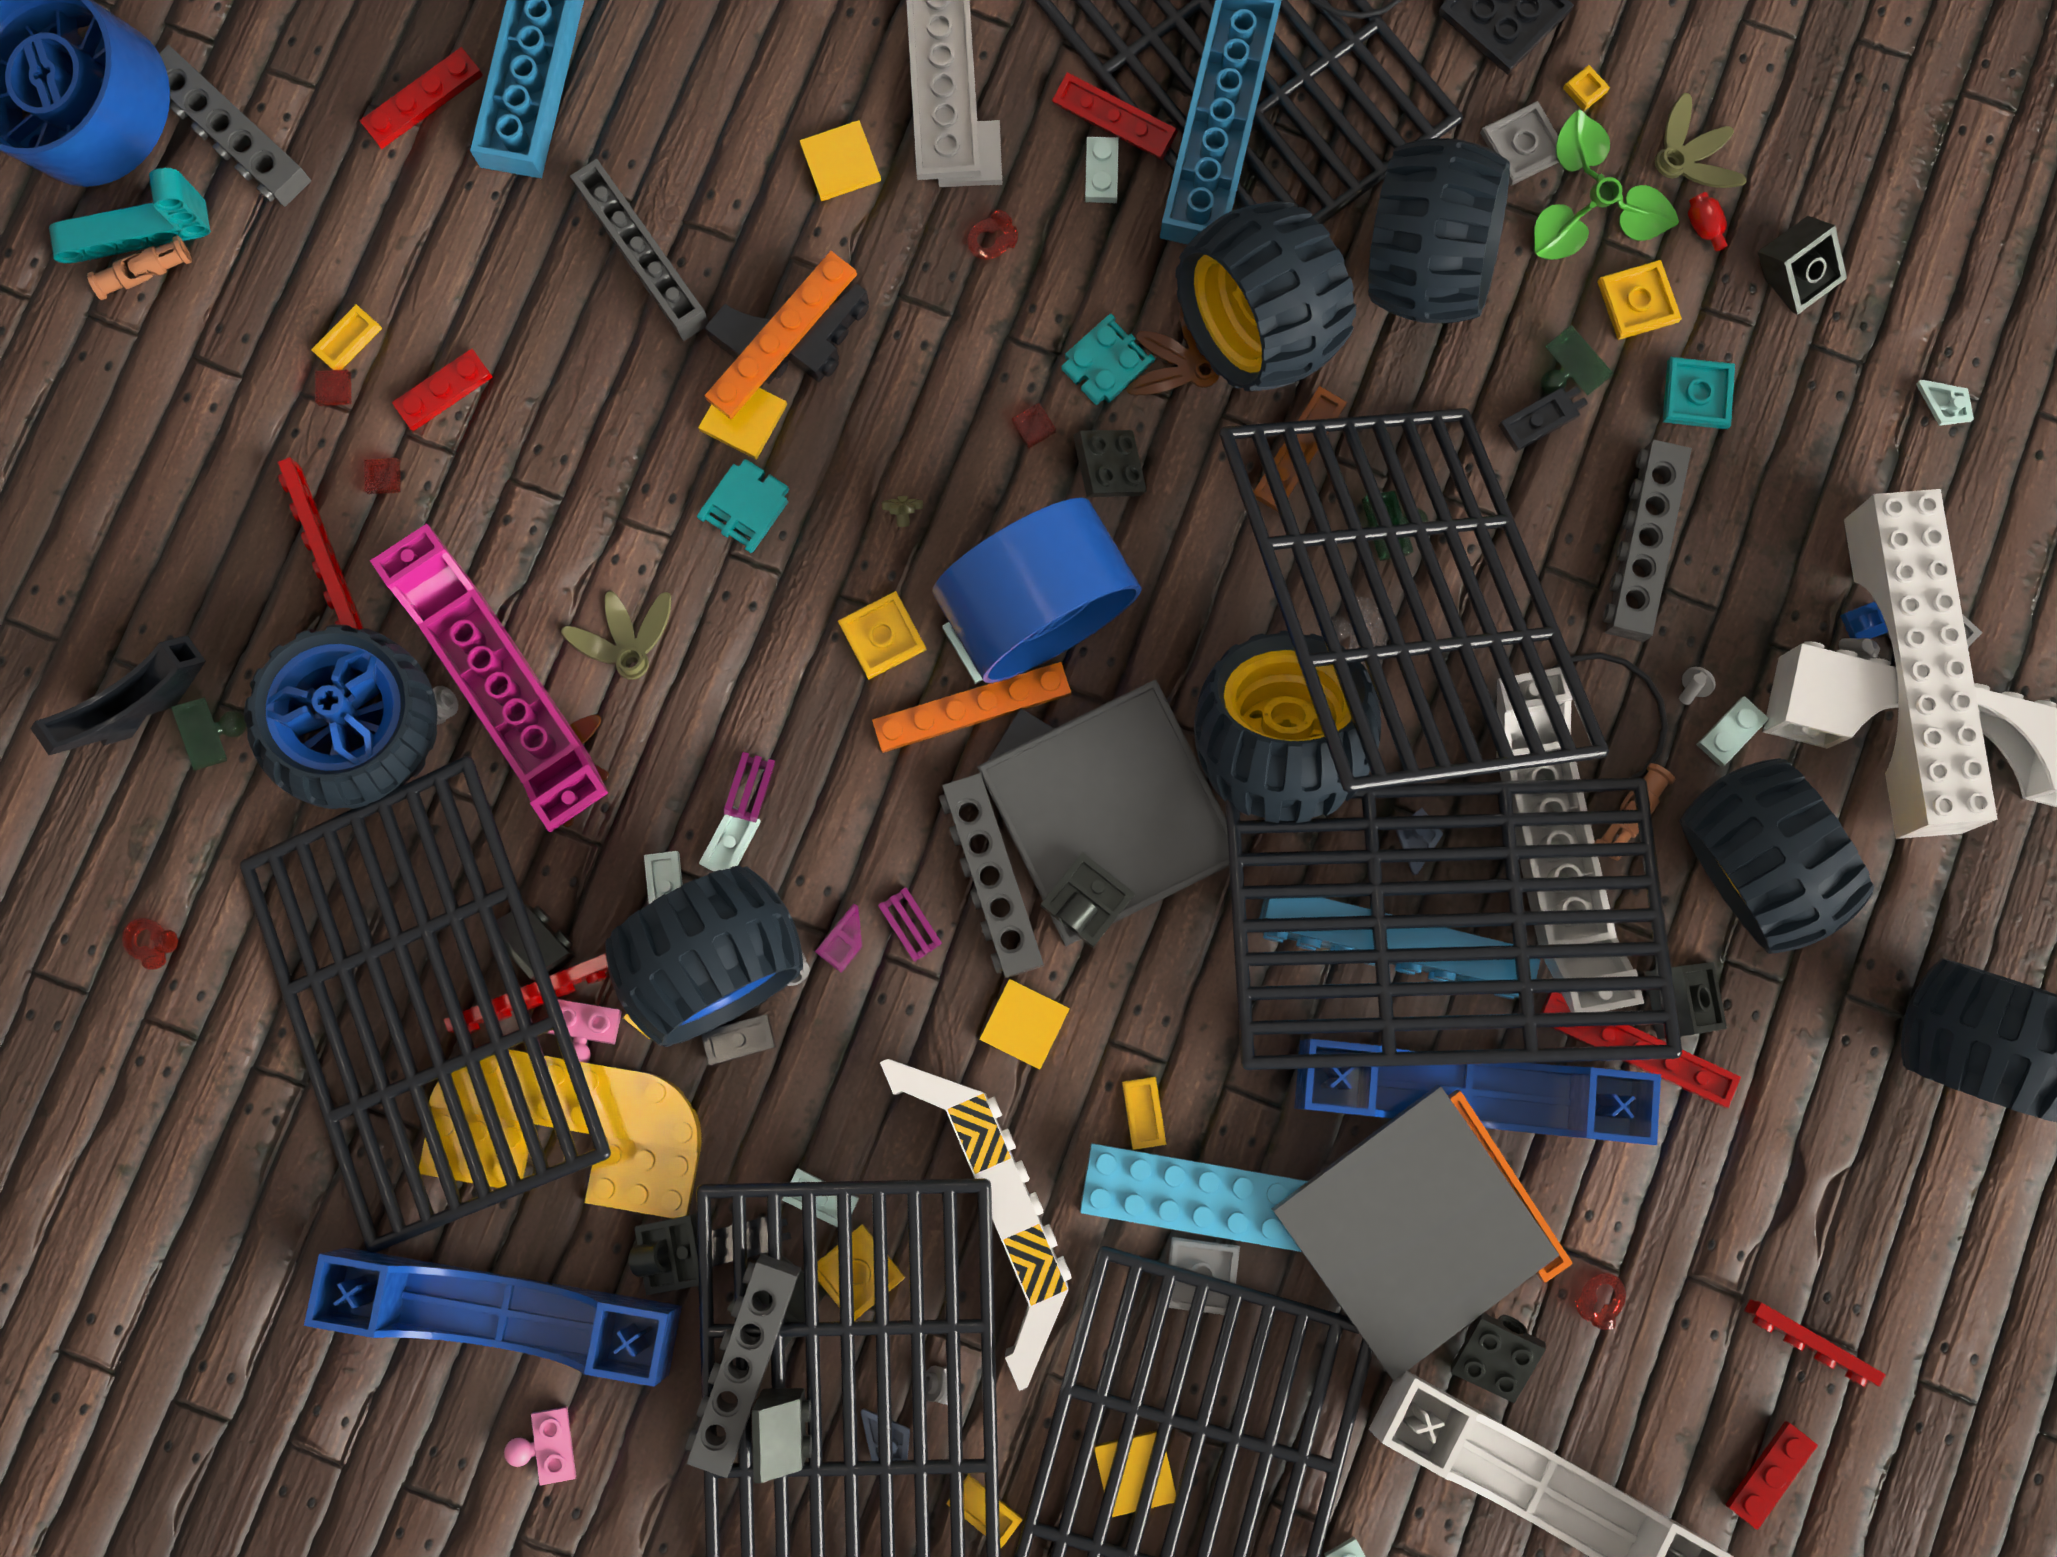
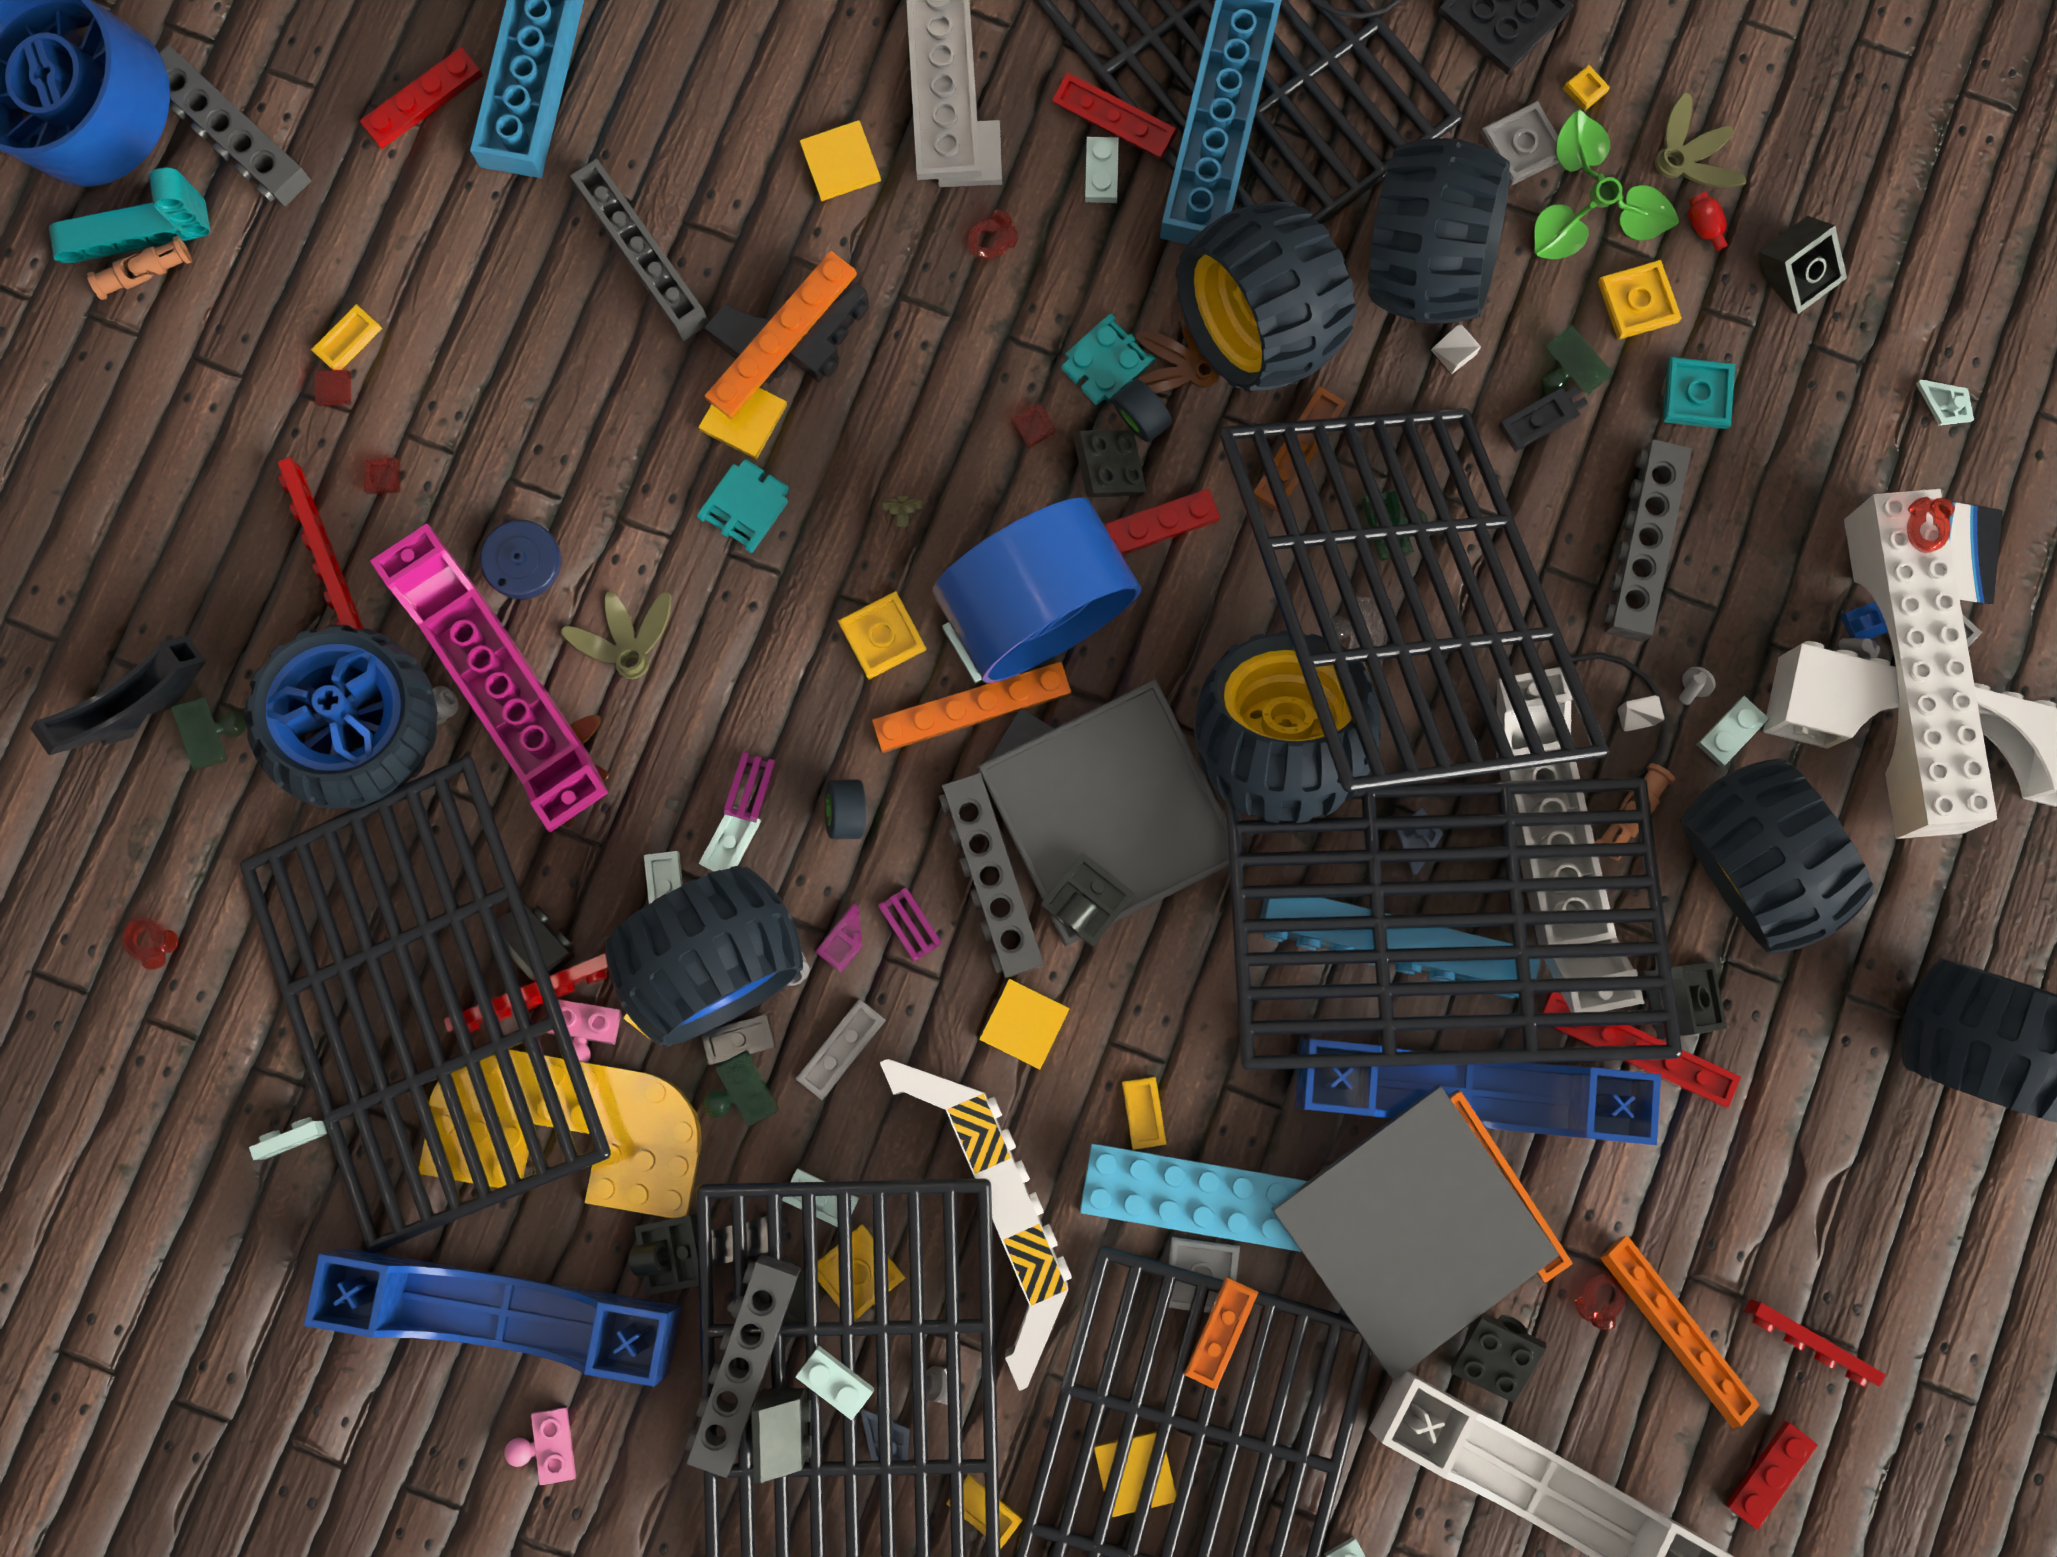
red plate [391,348,493,431] -> none
none -> light aqua plate [249,1117,328,1160]
none -> dark blue wheel [480,520,562,600]
none -> clear green plate [703,1050,779,1127]
none -> light grey tile [796,999,886,1100]
none -> light aqua plate [796,1345,874,1420]
none -> black wheel [825,779,866,839]
none -> red plate [1104,488,1220,555]
none -> black wheel [1112,379,1172,442]
none -> orange tile [1184,1277,1259,1390]
none -> white slope [1431,324,1481,374]
none -> orange plate [1600,1235,1760,1429]
none -> white slope [1617,695,1664,731]
none -> clear red piece [1907,496,1955,553]
none -> sticker [1944,501,2003,604]

